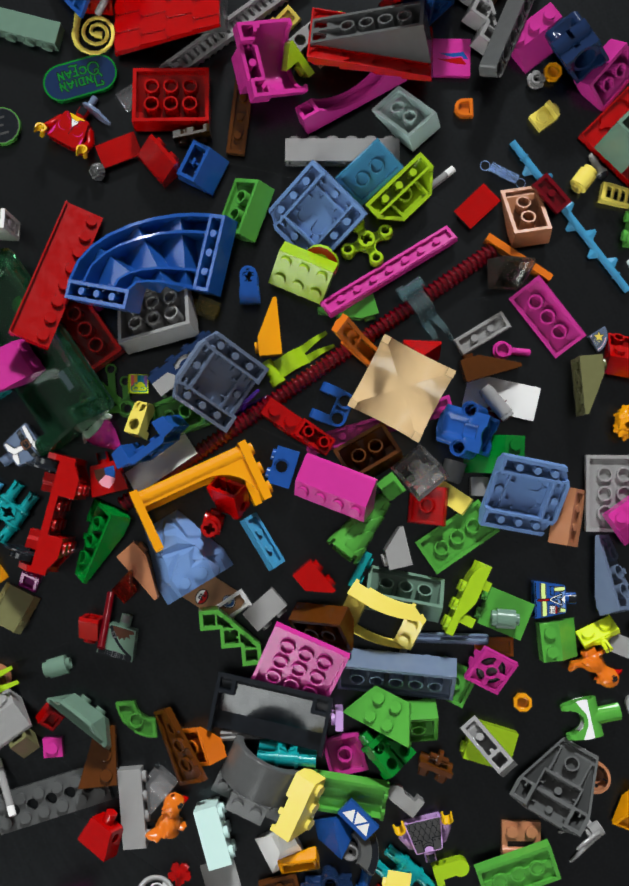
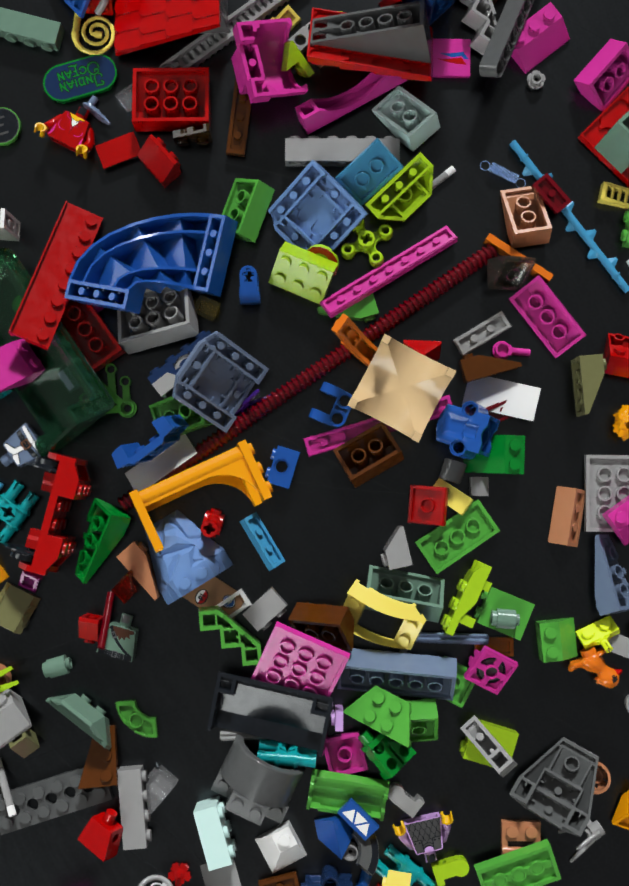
red slope [36,702,65,731] -> none
dark pink plate [42,736,65,758] -> none
dark pink hat [82,413,121,450] -> none
dark grey piece [89,162,105,181] -> none
red torso [90,451,131,498] -> none
light yellow leg [124,401,155,440] -> none
tile [128,374,148,394] -> none
orange animal [145,792,189,843] -> none
reddish brown wing [154,707,208,786] -> none
blue slope [176,139,230,196] -> none
orange slope [182,726,227,766] -> none
red torso [206,475,250,520] -> none
light orange slope [254,297,283,358] -> none
red slope [259,397,336,456] -> none
lime flag [262,331,335,388] -> none
light yellow wedge [270,767,326,842] -> none
light orange slope [278,846,320,874] -> none
red slope [292,558,336,593] -> none
dark pink slope [294,453,378,522] -> none
bright green cone [326,493,391,565] -> none
teal plate [347,551,373,587] -> none
bright green panel [377,472,406,501] -> none
clear brick [391,444,449,501] -> none
clear light blue flag [396,276,454,341] -> none
reddish brown hips [418,749,453,784] -> none
orange tile [454,98,474,119] -> none
red piece [454,183,501,229] -> none
medium blue wedge [478,452,570,536] -> none
light grey piece [479,384,514,422] -> none
light orange tile [513,693,532,712] -> none
light yellow bracket [528,99,561,133] -> none
torso [531,580,577,619] -> none
light orange tile [543,62,562,82] -> none
dark blue piece [545,11,610,84] -> none
bright green connector [560,695,622,741] -> none
light yellow brick [570,164,597,193] -> none
sand blue tile [587,326,608,353] -> none
light grey piece [588,153,608,180] -> none

